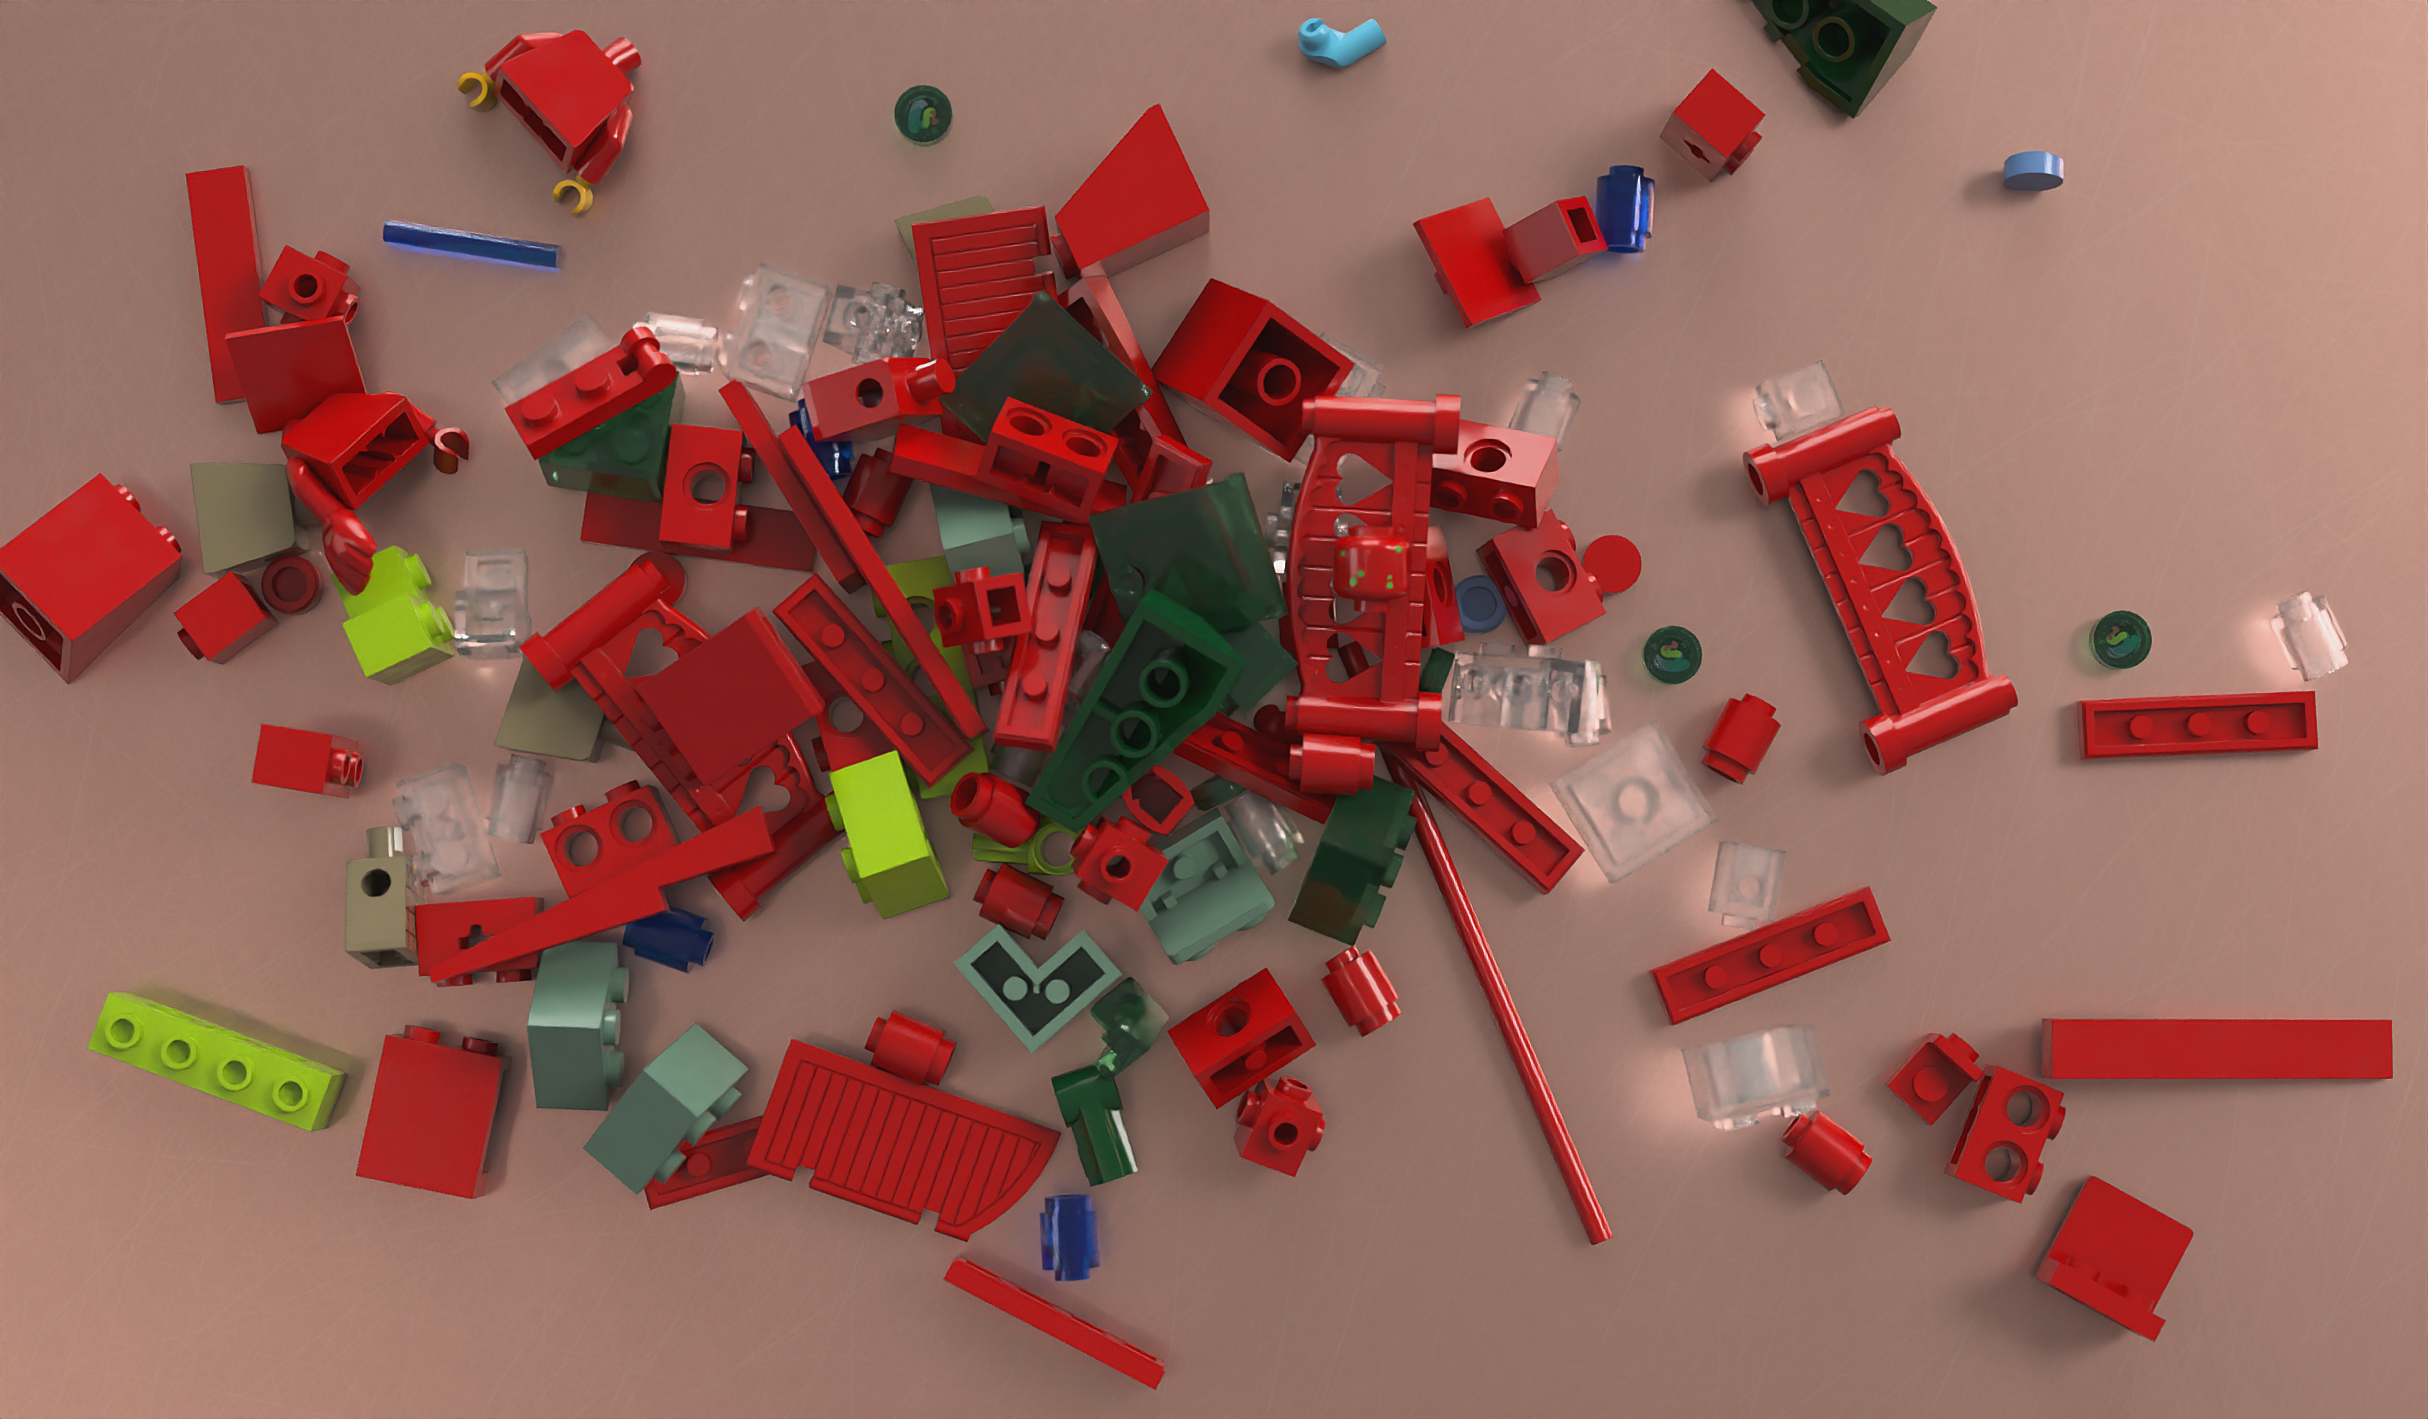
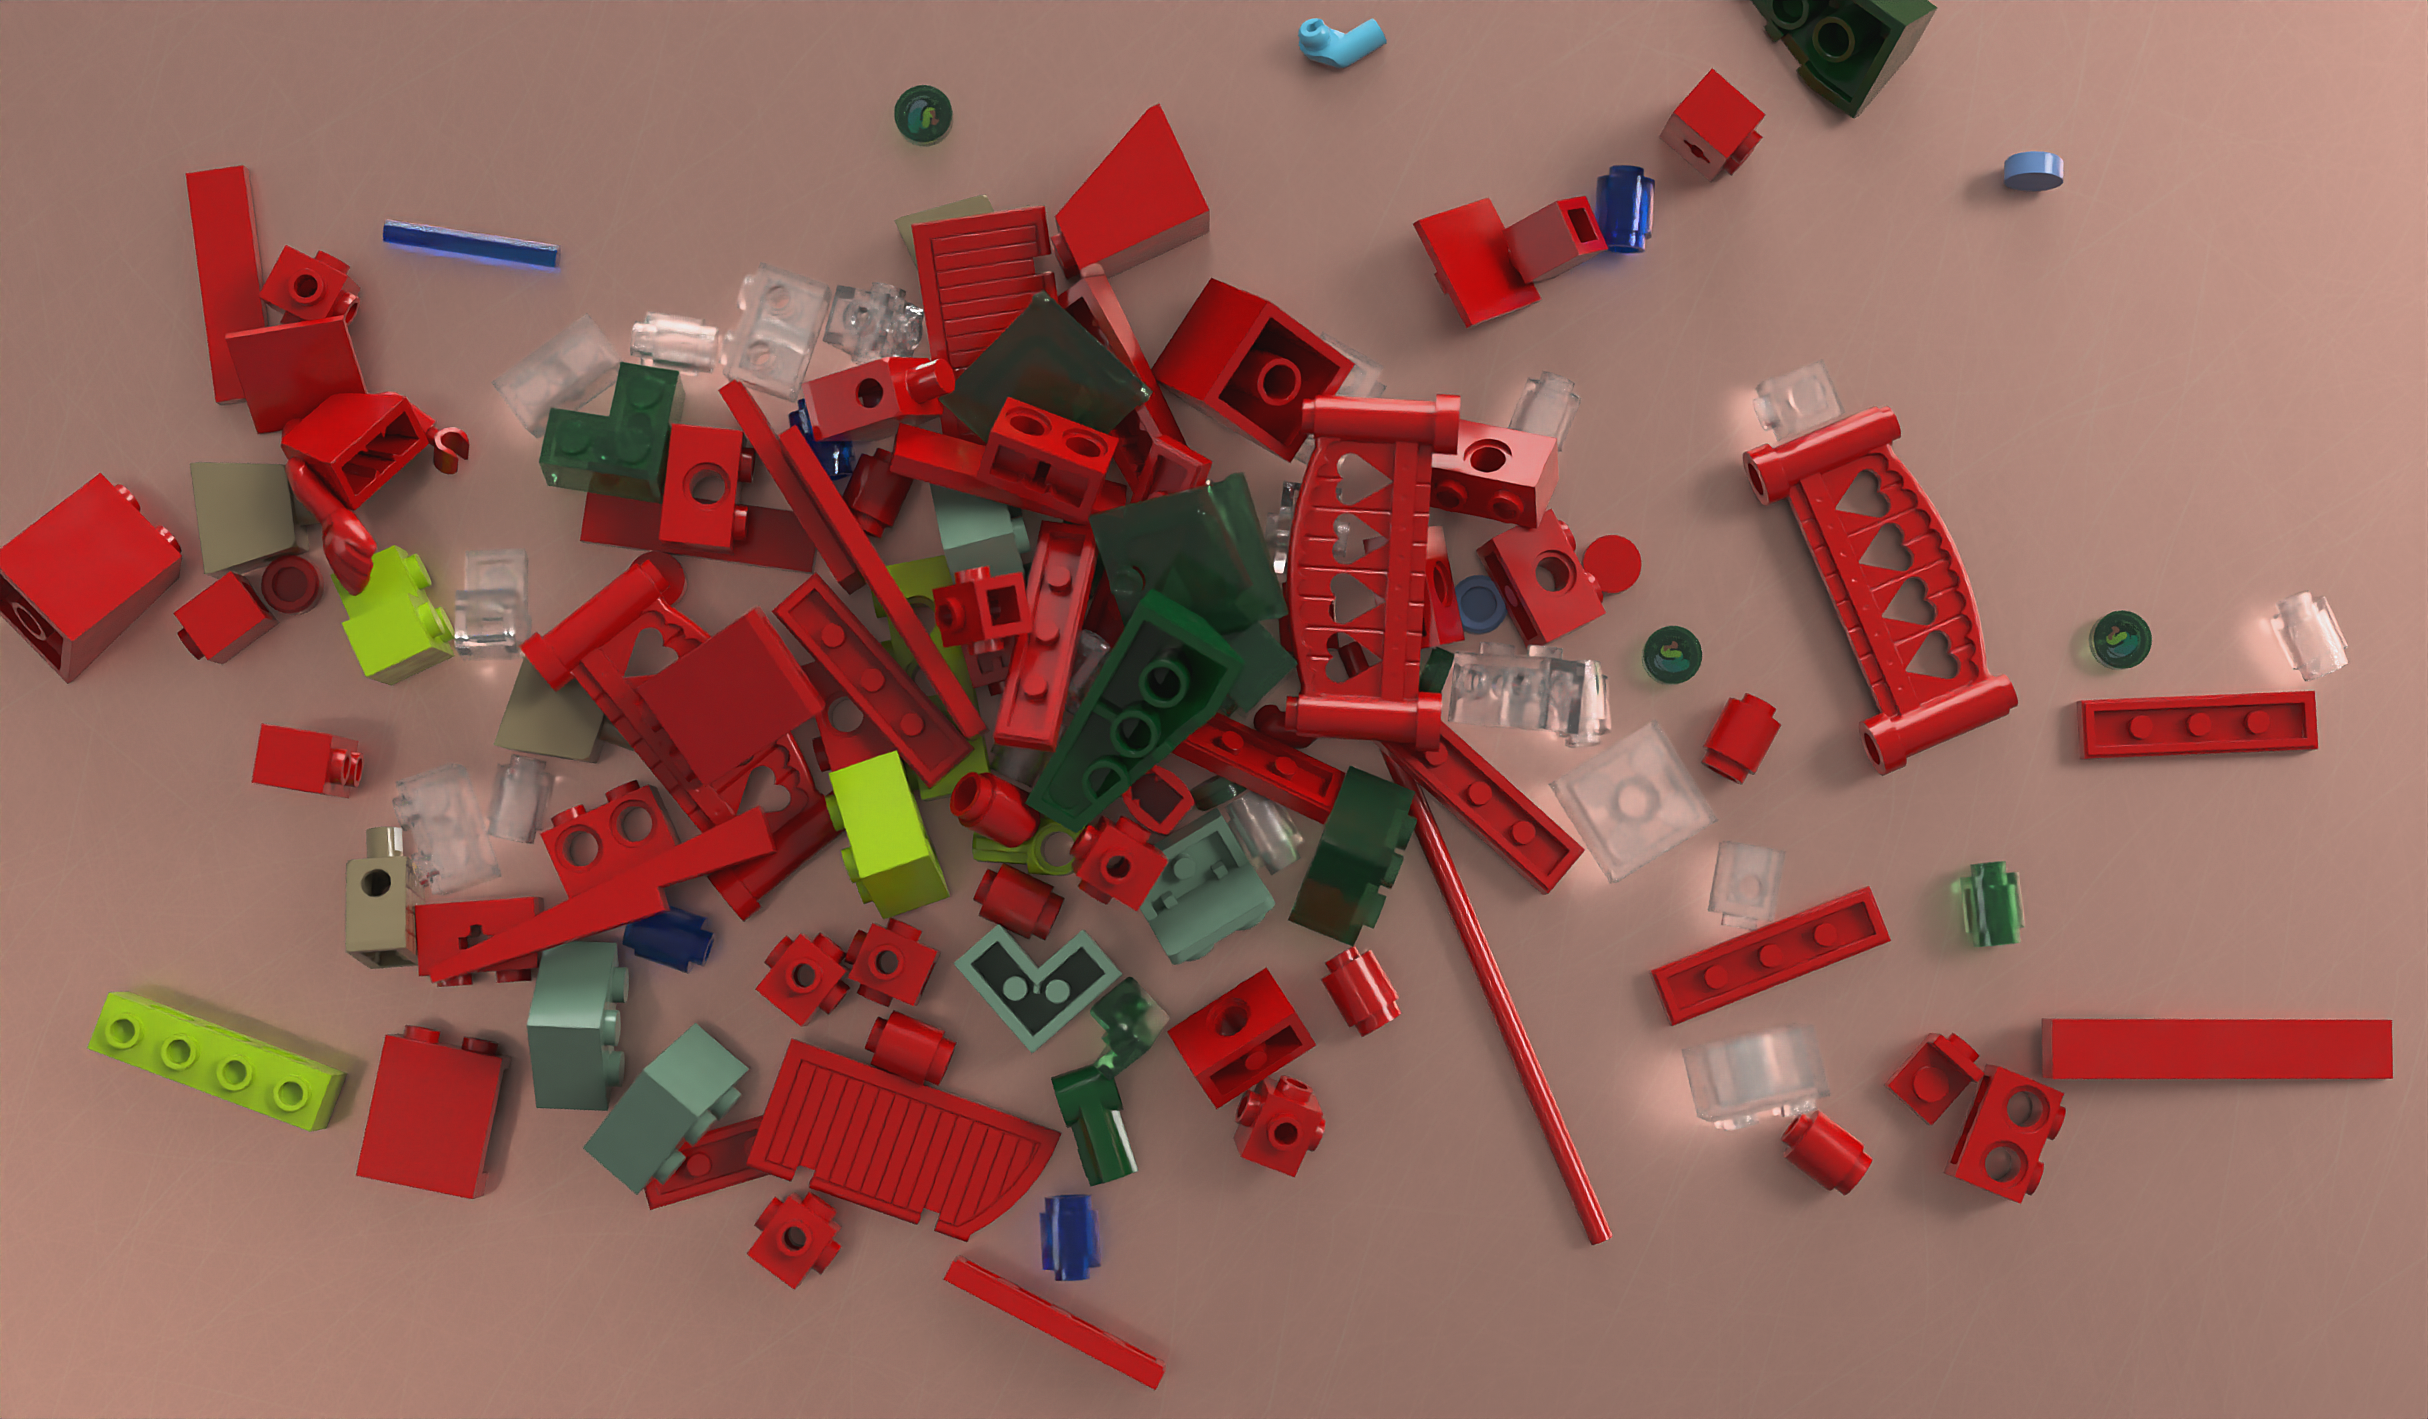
red torso [457,29,641,216] -> none
red plate [504,326,677,461] -> none
red brick [1289,733,1375,796] -> none
red head [1333,525,1411,612] -> none
red bracket [2034,1176,2194,1342] -> none
none -> red brick [746,1191,842,1290]
none -> red brick [755,932,851,1027]
none -> red brick [844,917,941,1007]
none -> clear green brick [1960,861,2026,947]

